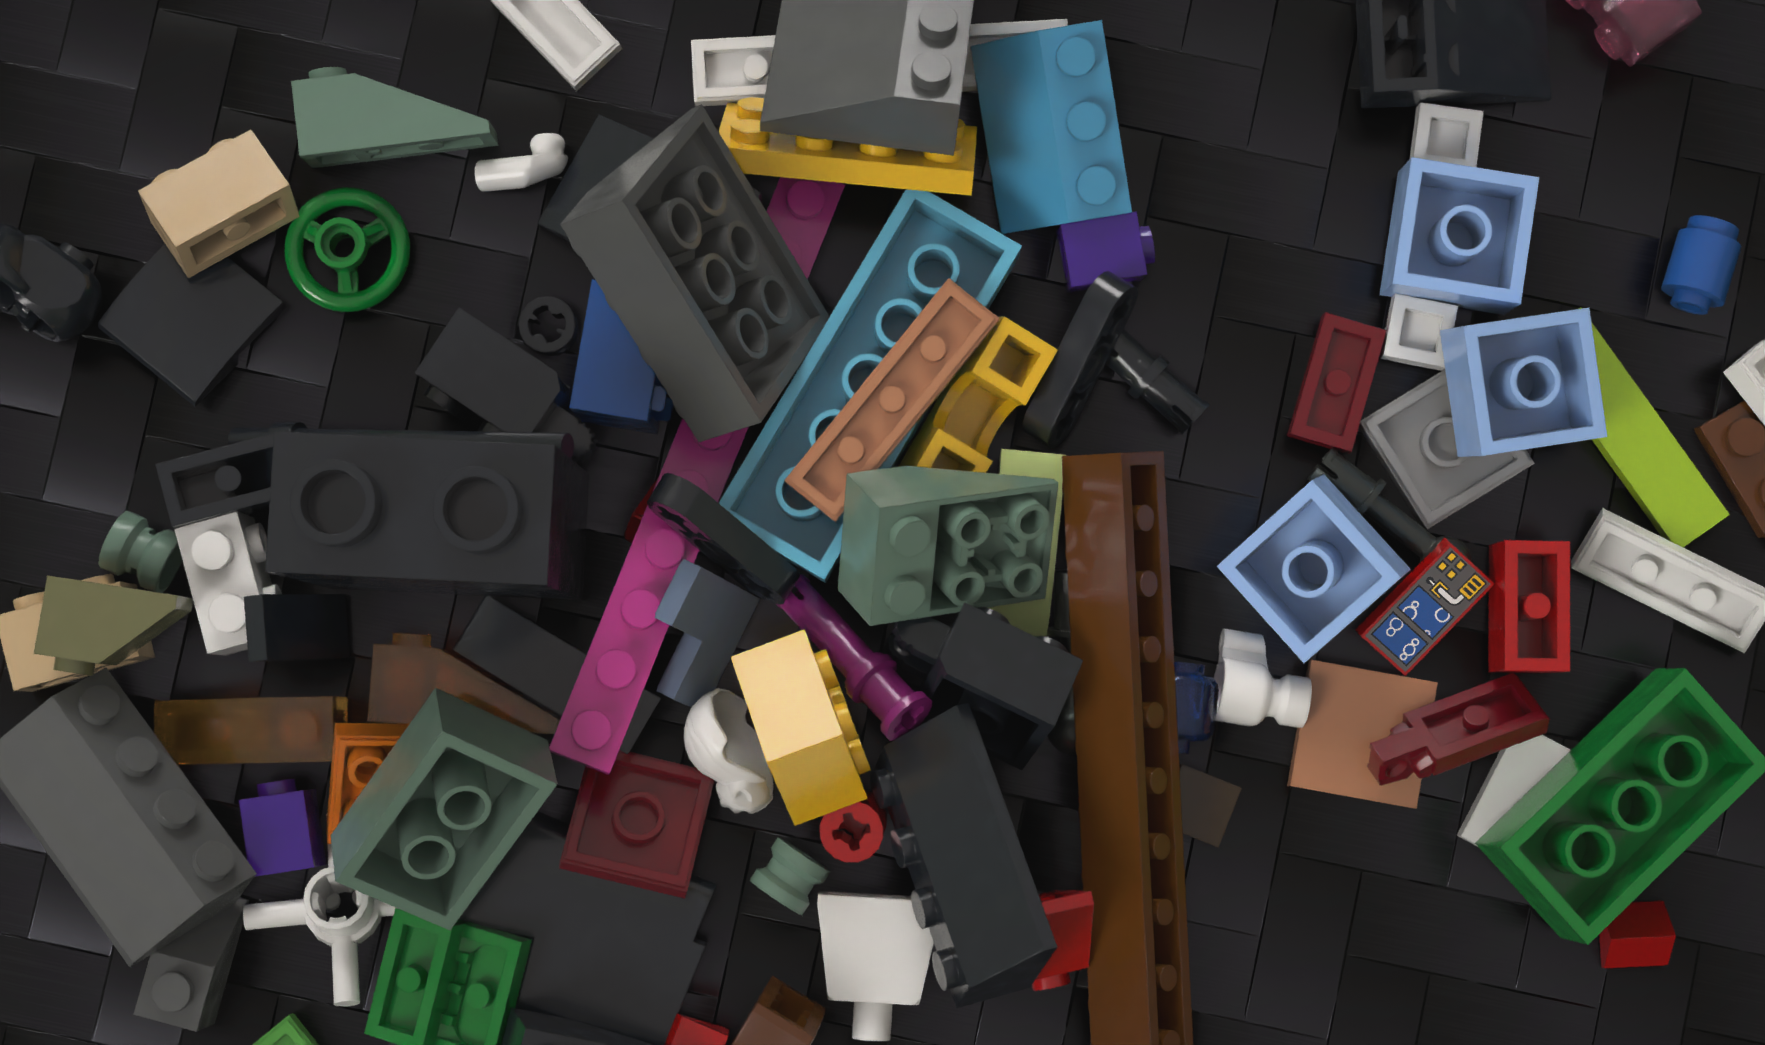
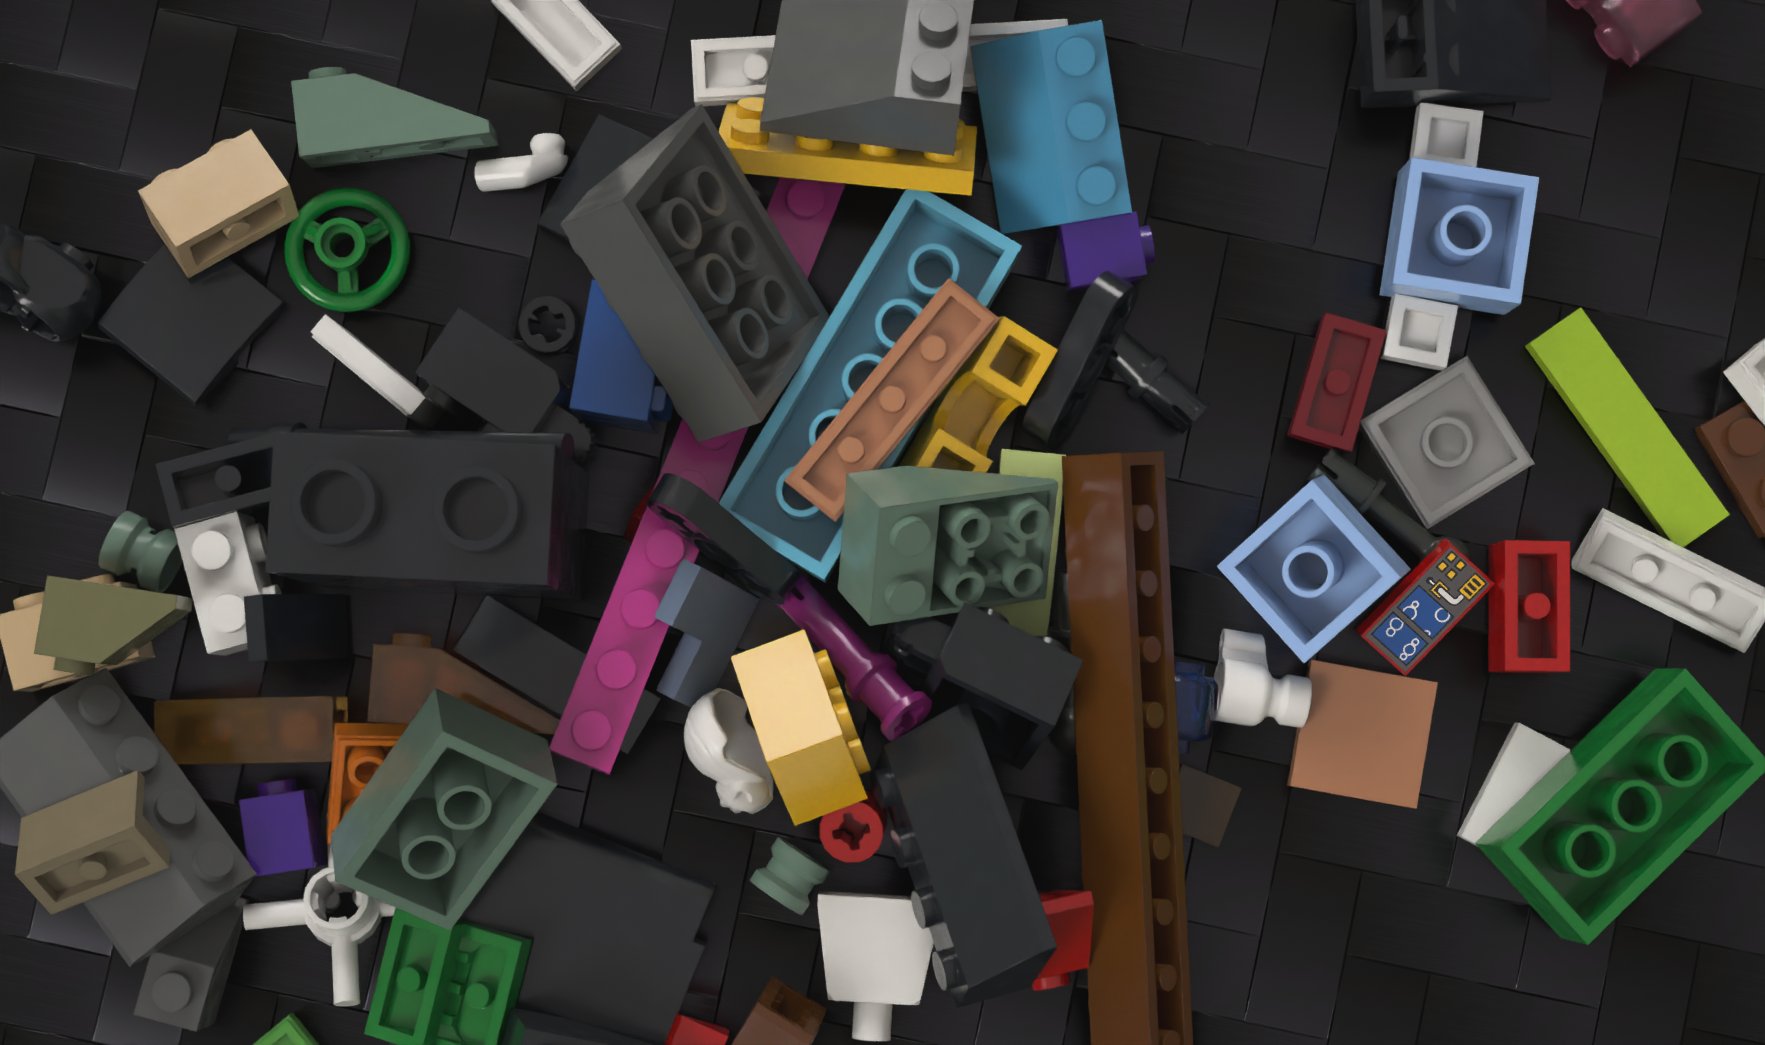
dark red tile [559,750,714,899] -> none
dark red hinge [1367,673,1550,786] -> none
light blue brick [1440,308,1607,457] -> none
red slope [1599,900,1676,968] -> none
blue brick [1661,215,1741,315] -> none
none -> dark tan panel [15,770,170,915]
none -> white tile [311,314,446,429]

